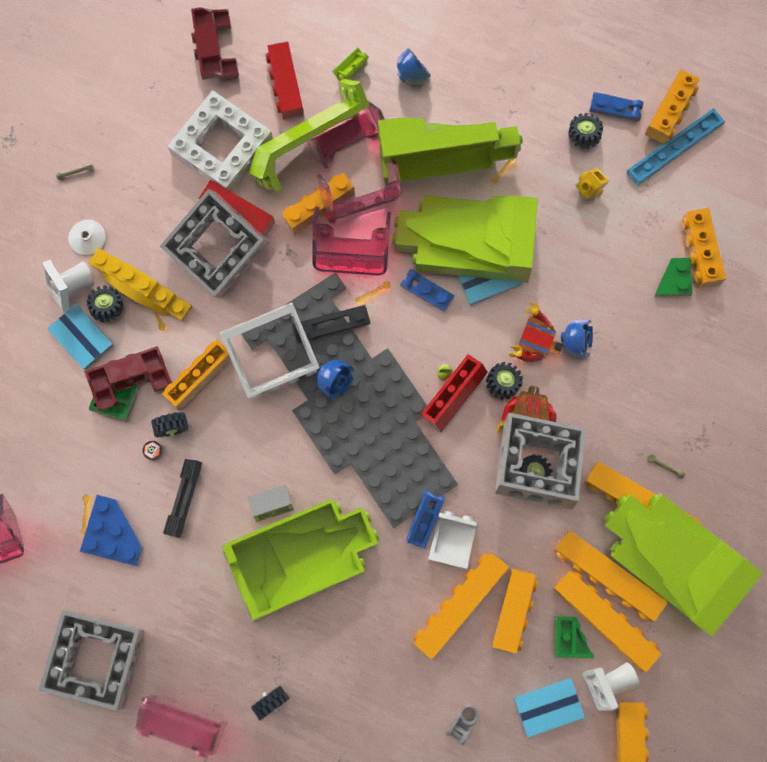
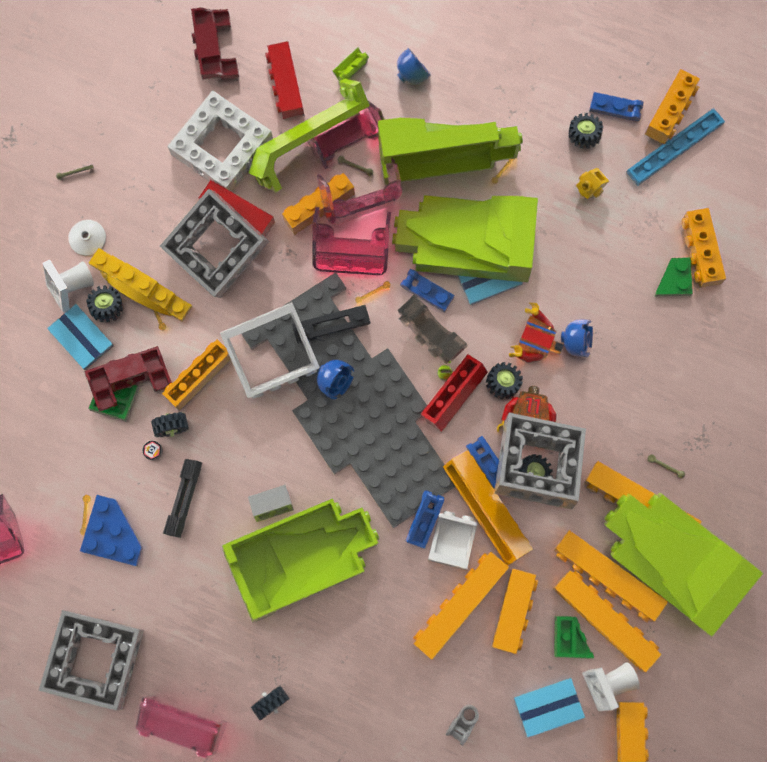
none -> olive hinge [338,156,373,175]
none -> clear smoke brick [397,295,468,364]
none -> light orange brick [443,450,533,566]
none -> blue plate [466,436,499,489]

